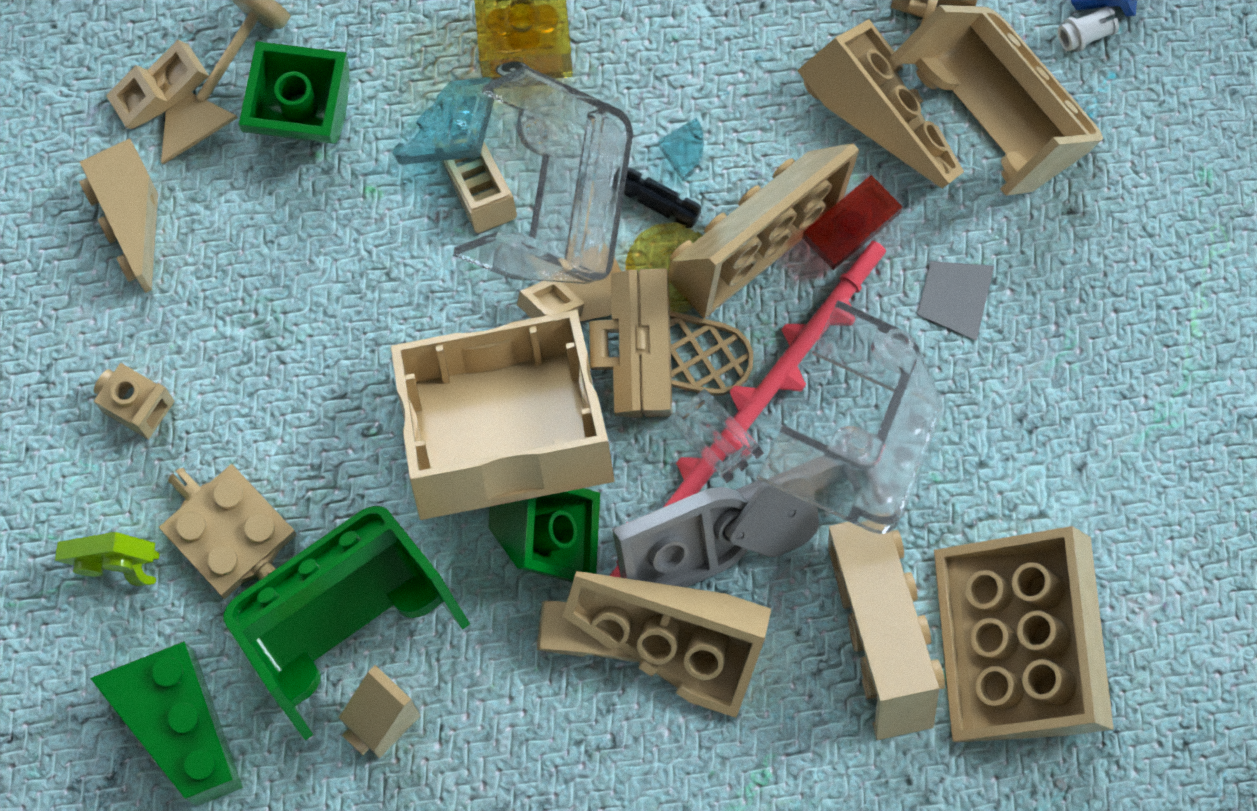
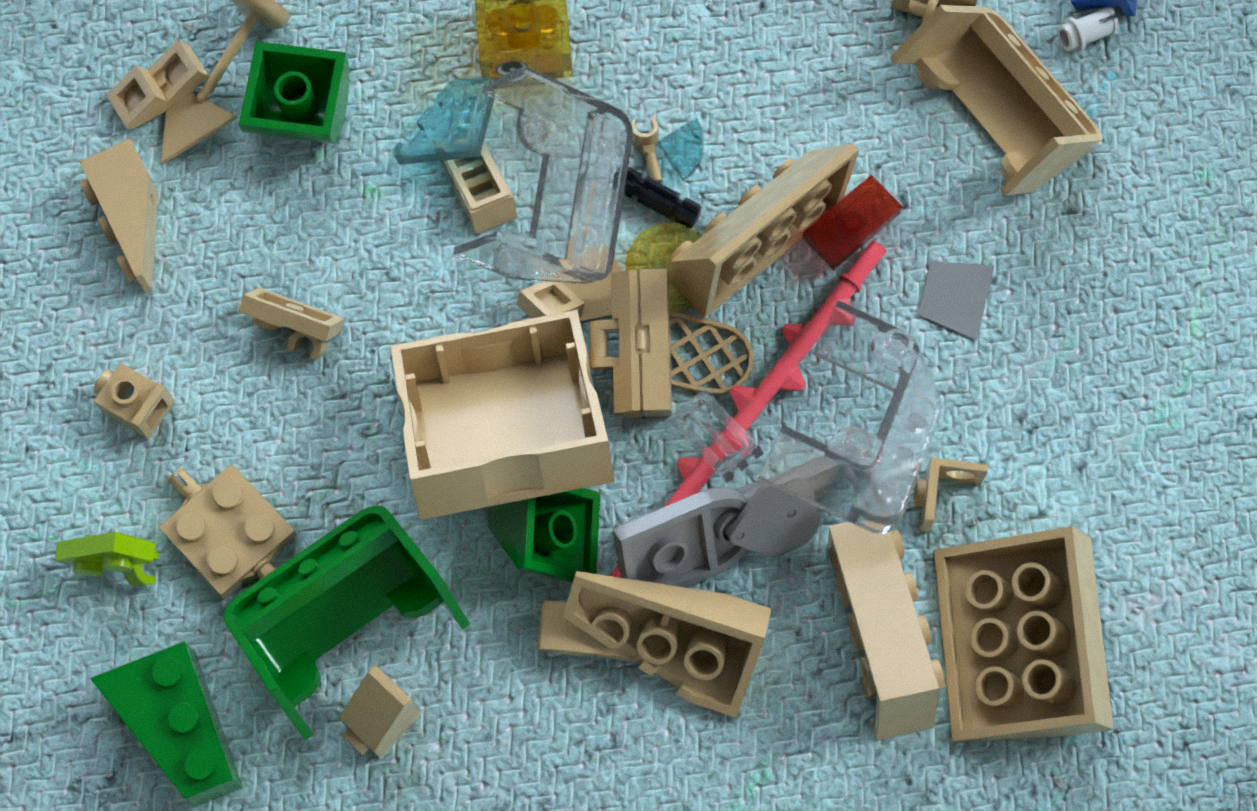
tan wedge [797,19,964,189] -> none
none -> tan plate [239,287,345,360]
none -> tan hand [631,116,662,183]
none -> tan bracket [913,457,988,533]

